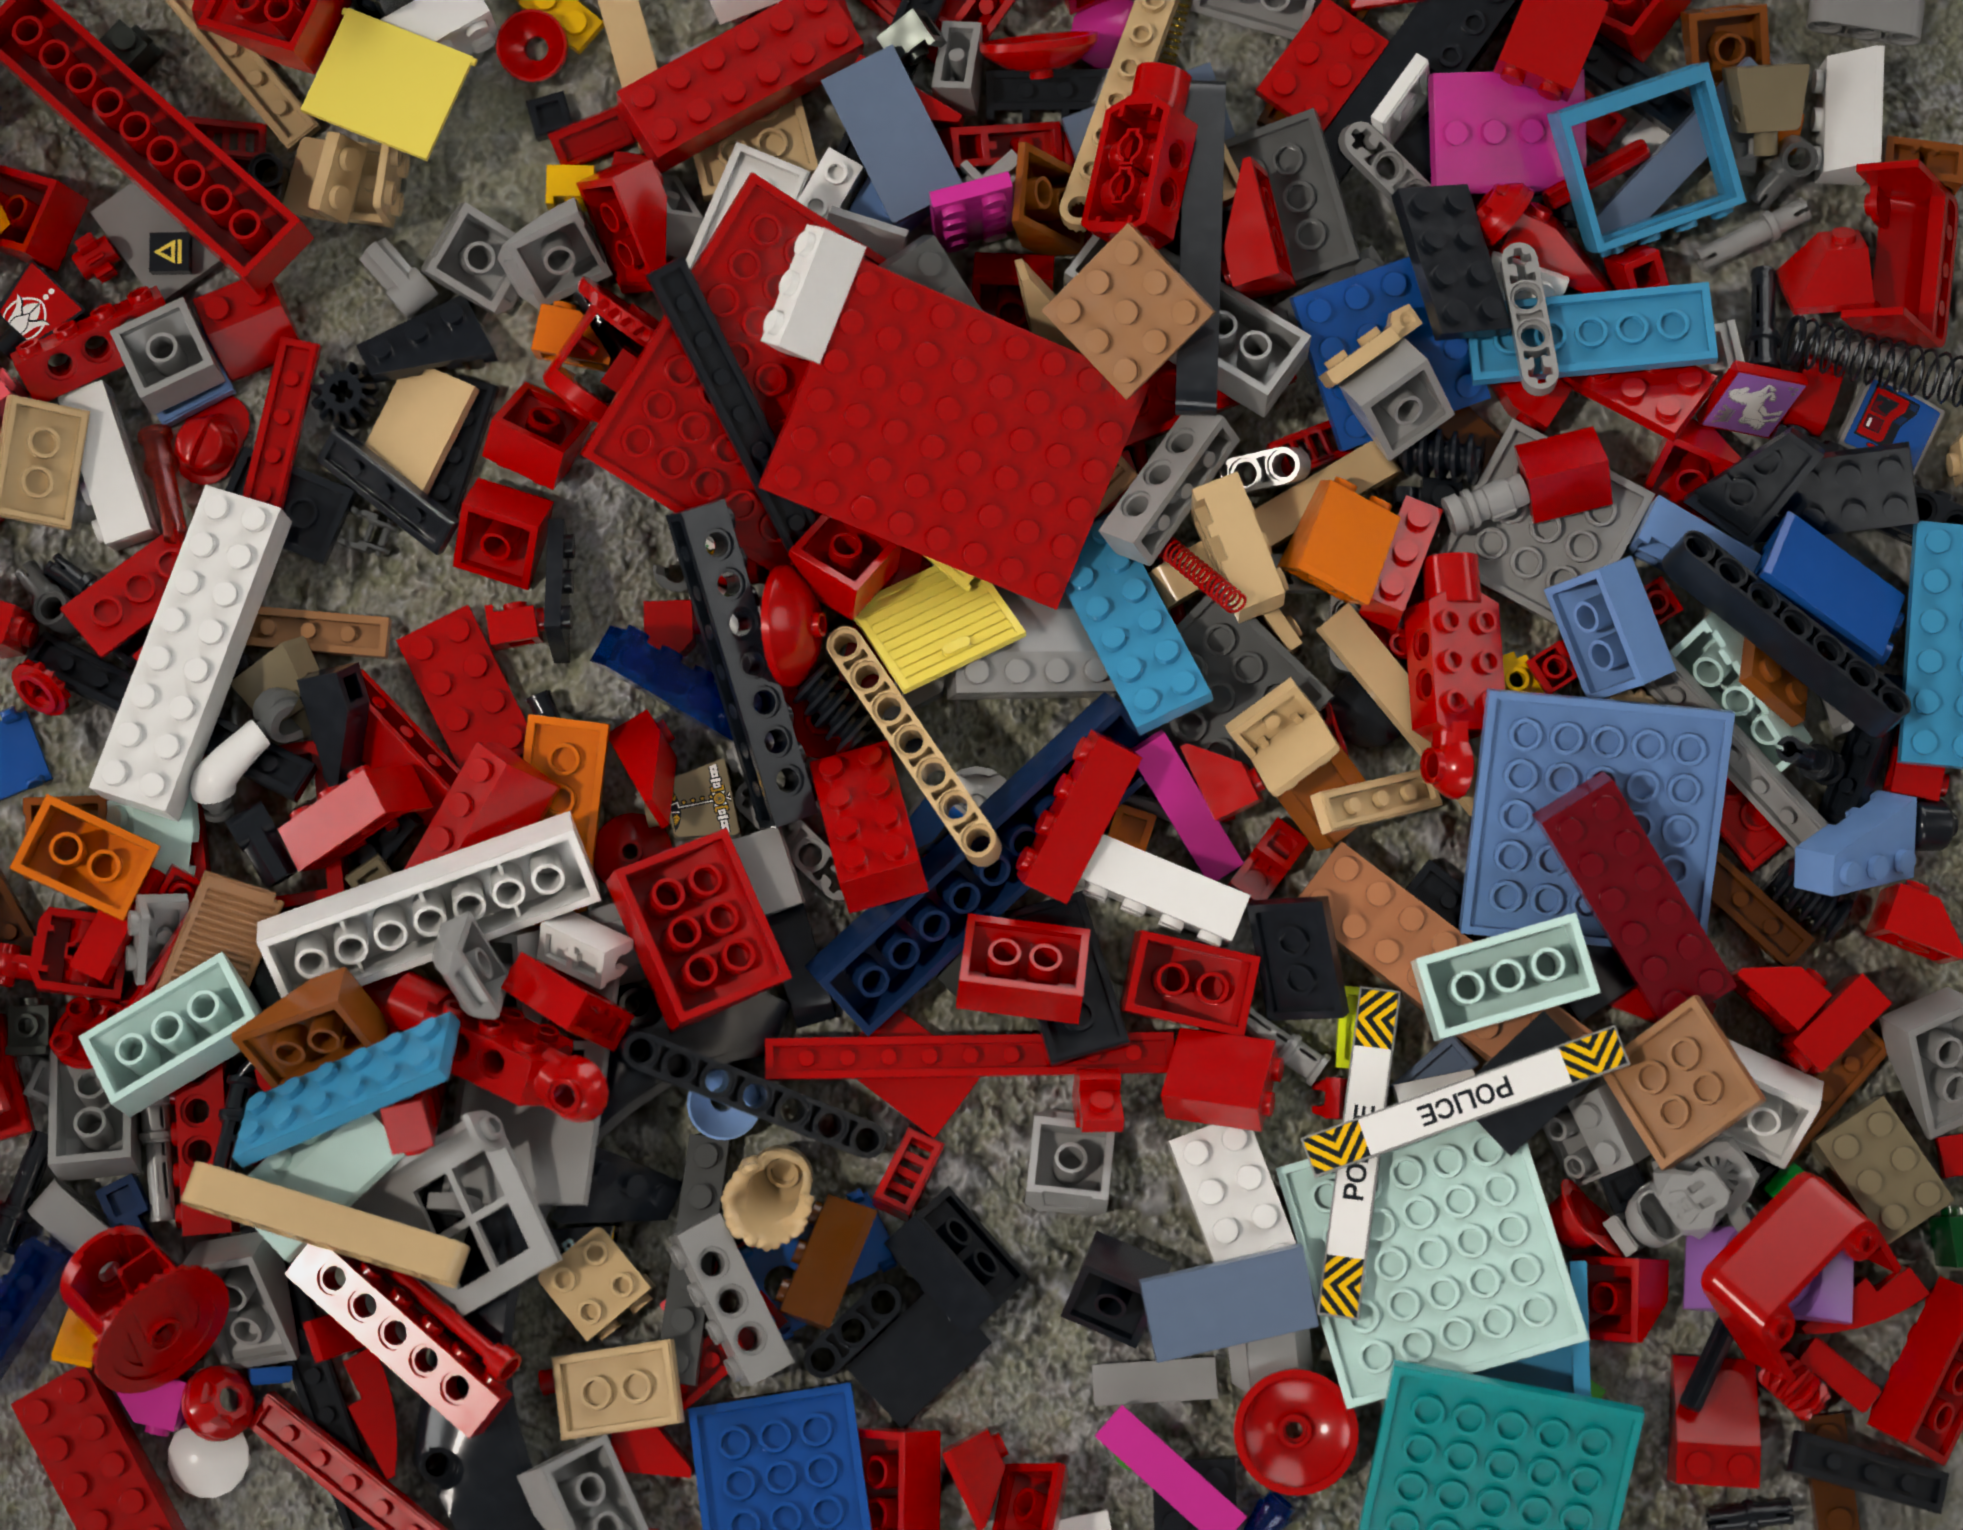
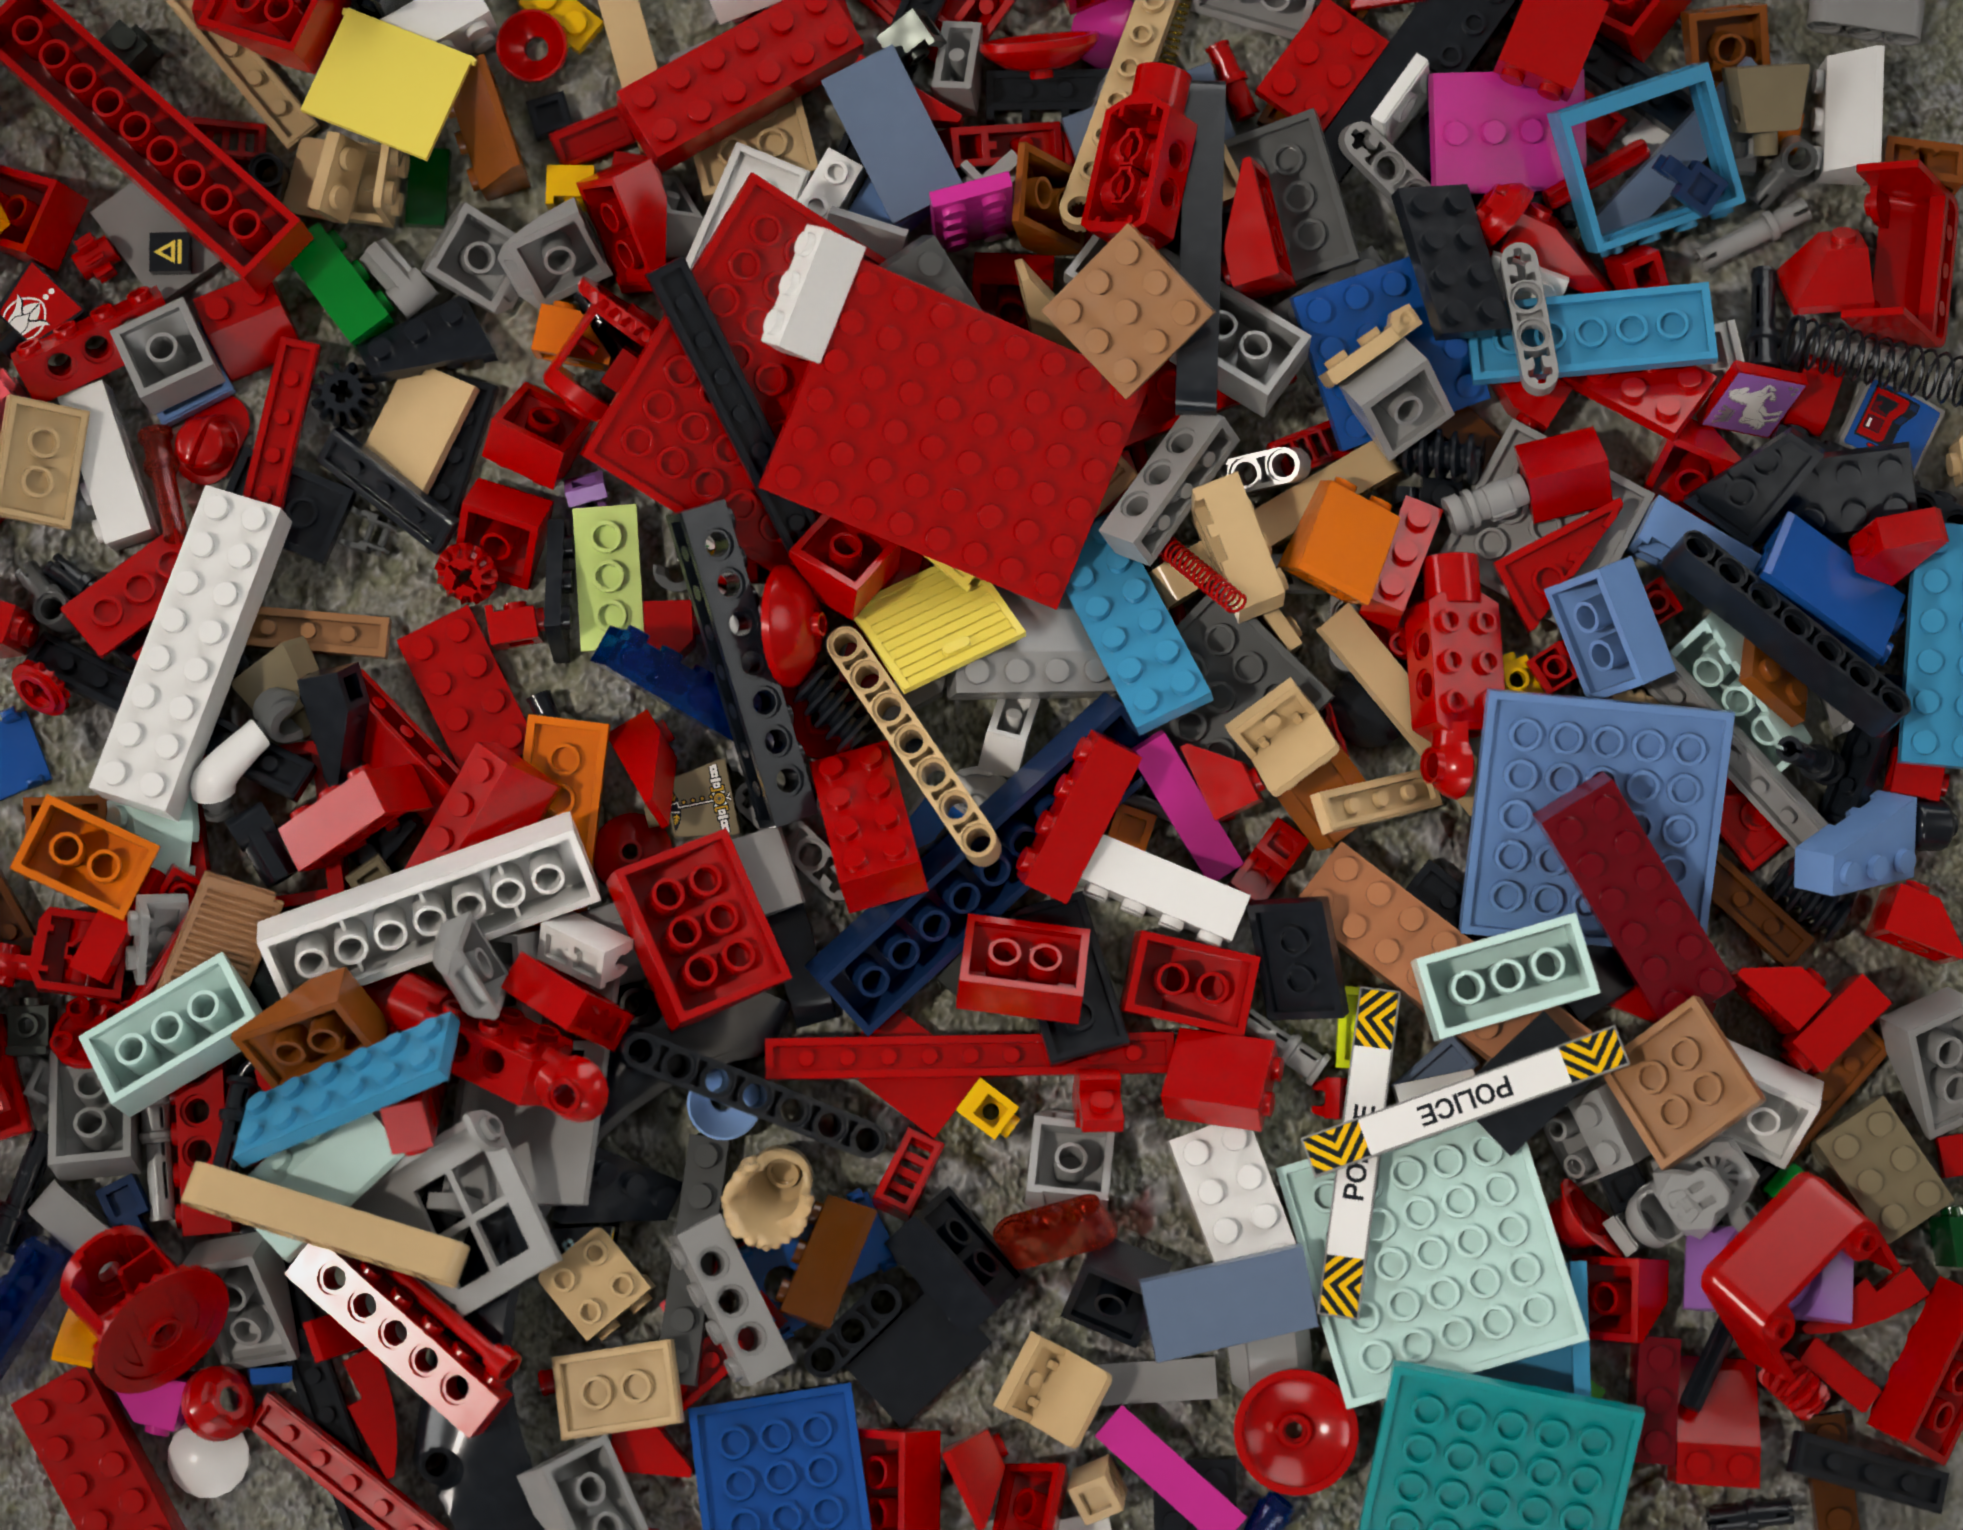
none -> green brick [290,222,396,352]
none -> dark green tile [405,148,452,229]
none -> red gear [434,543,498,605]
none -> dark orange slope [449,54,532,201]
none -> medium lavender tile [564,470,608,508]
none -> yellowish green brick [572,504,644,652]
none -> yellow brick [956,1078,1021,1140]
none -> white slope [977,699,1040,778]
none -> clear red beam [993,1194,1118,1269]
none -> tan bracket [993,1331,1112,1449]
none -> tan brick [1067,1454,1128,1526]
none -> red pin [1205,39,1260,123]
none -> red wing [1492,497,1623,633]
none -> dark red brick [1628,1335,1681,1465]
none -> dark blue plate [1652,154,1729,217]
none -> red slope [1848,507,1949,586]

